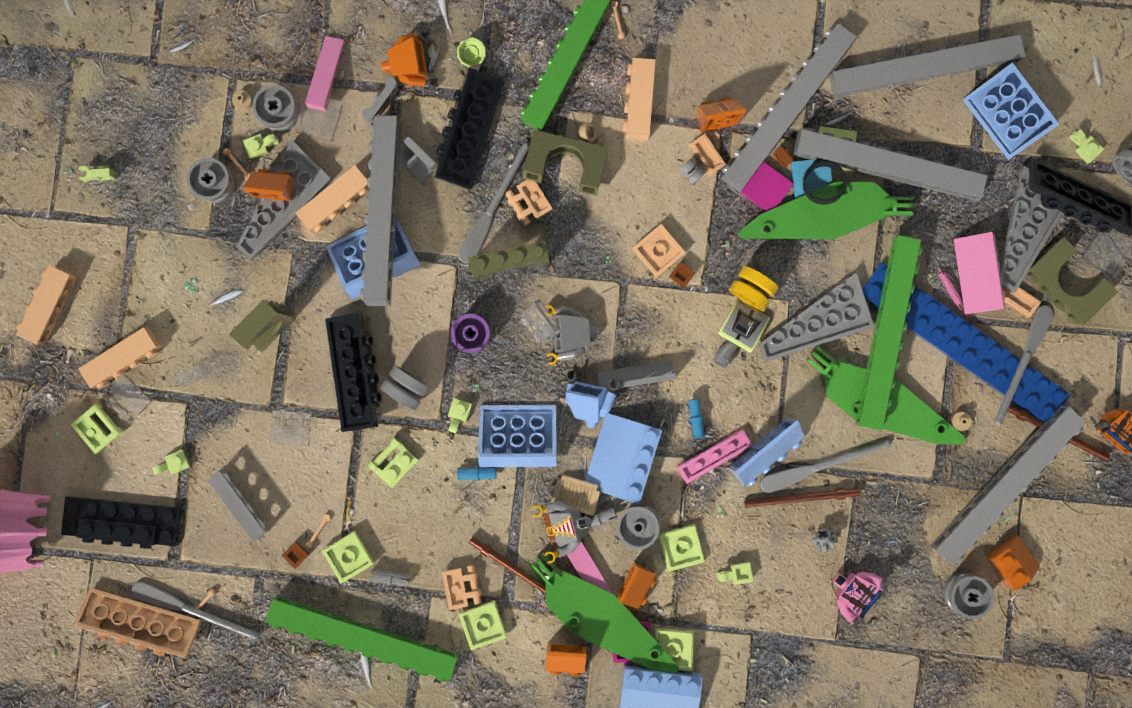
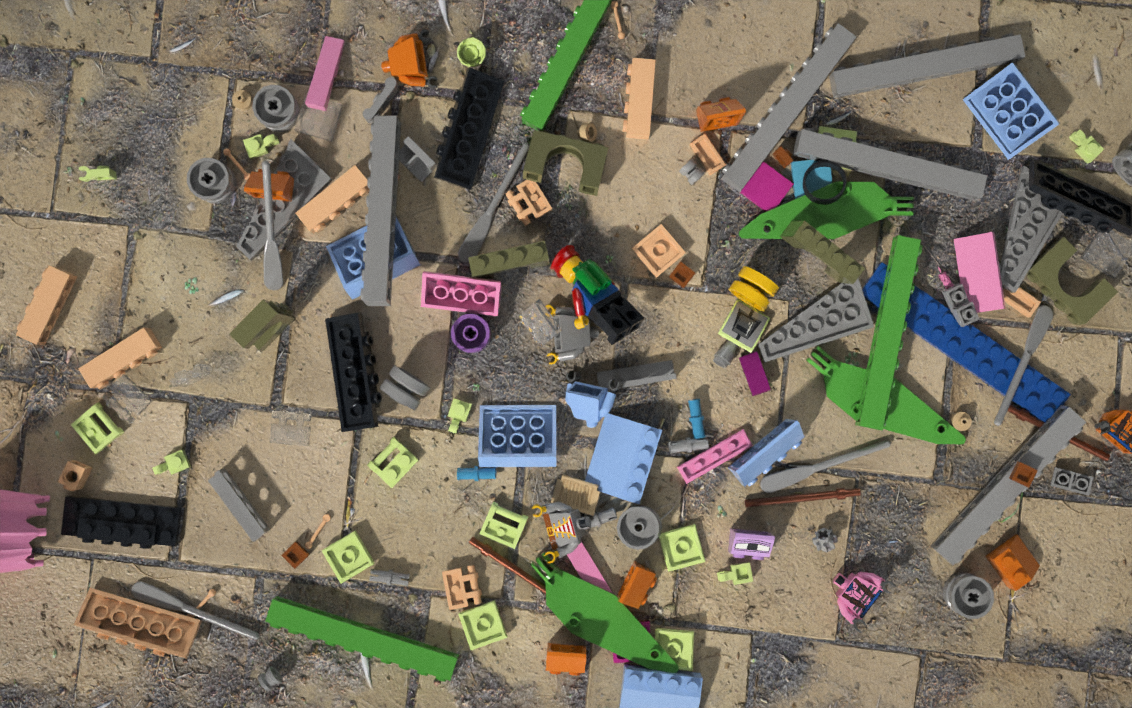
none -> light nougat brick [58,460,92,491]
none -> light grey wheel [258,666,282,691]
none -> light grey piece [262,160,283,290]
none -> bright pink slope [421,271,502,316]
none -> yellowish green plate [479,501,529,549]
none -> piece [550,245,644,345]
none -> light grey pin [668,437,709,454]
none -> lavender slope [728,528,775,560]
none -> magenta slope [739,352,771,396]
none -> olive arch [780,221,865,284]
none -> light grey slope [942,284,979,327]
none -> dark orange plate [1009,461,1038,488]
none -> light grey slope [1050,467,1094,496]

